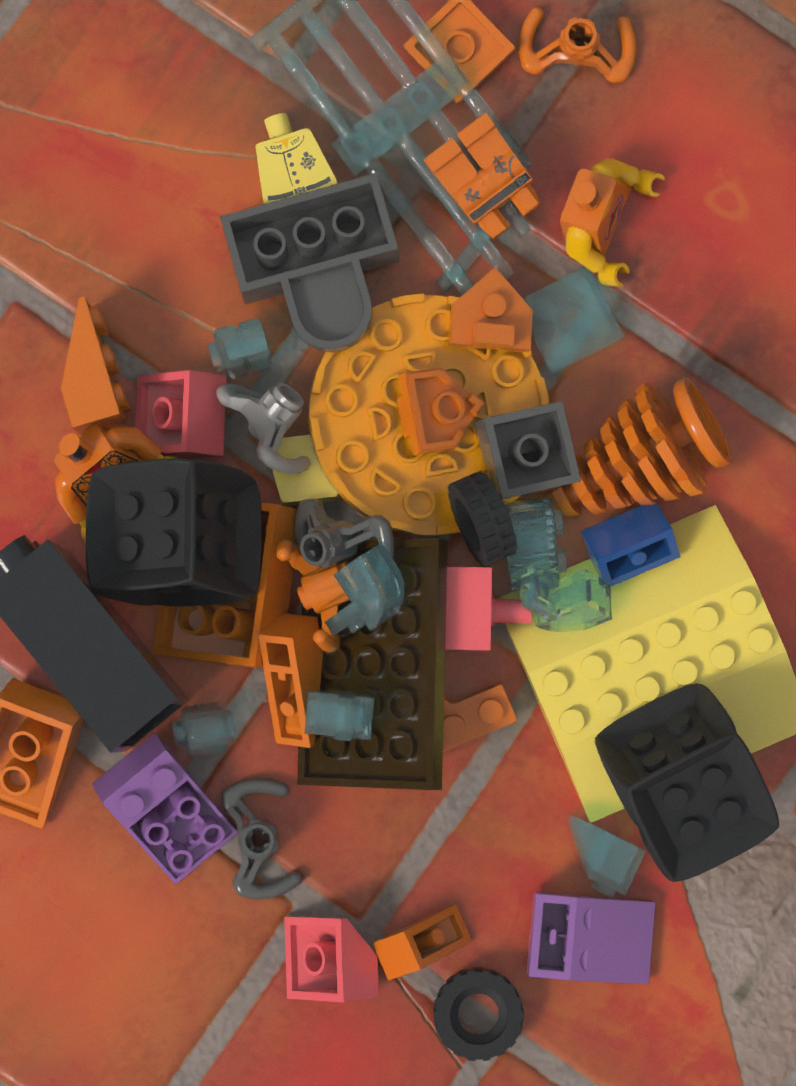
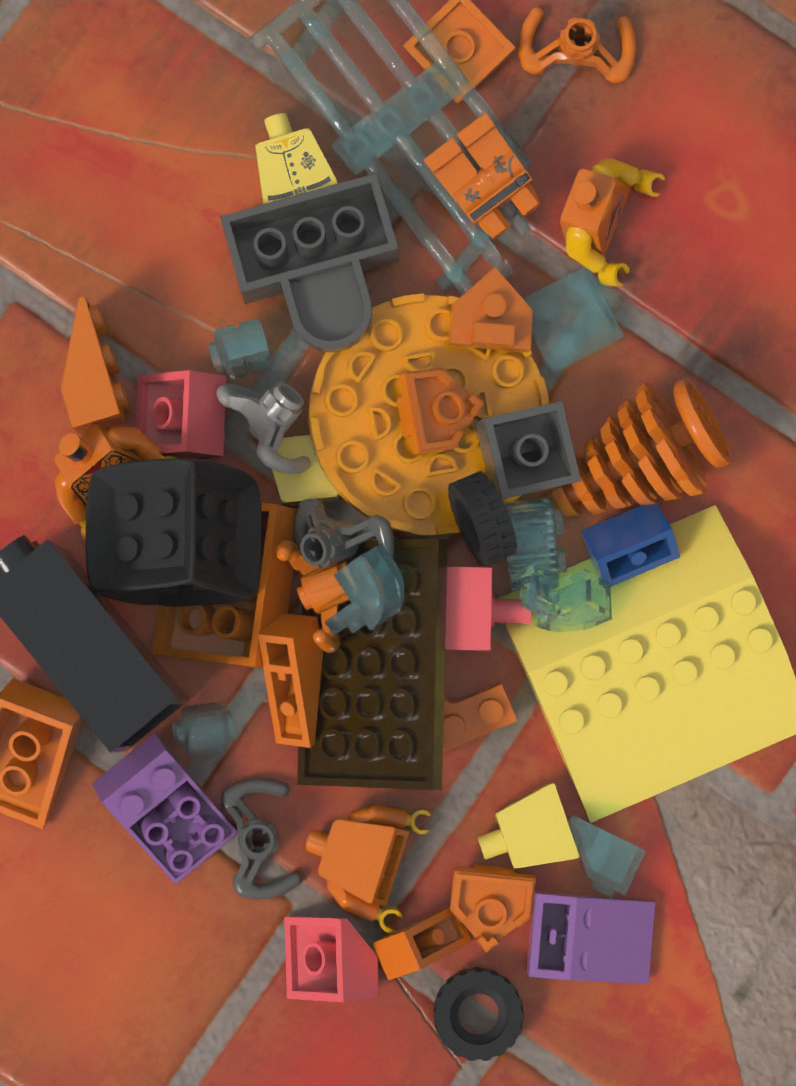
clear light blue brick [305,690,374,741] -> none
black piece [595,683,779,882] -> none
none -> orange torso [306,805,432,933]
none -> orange plate [450,863,536,952]
none -> light yellow torso [477,782,580,868]

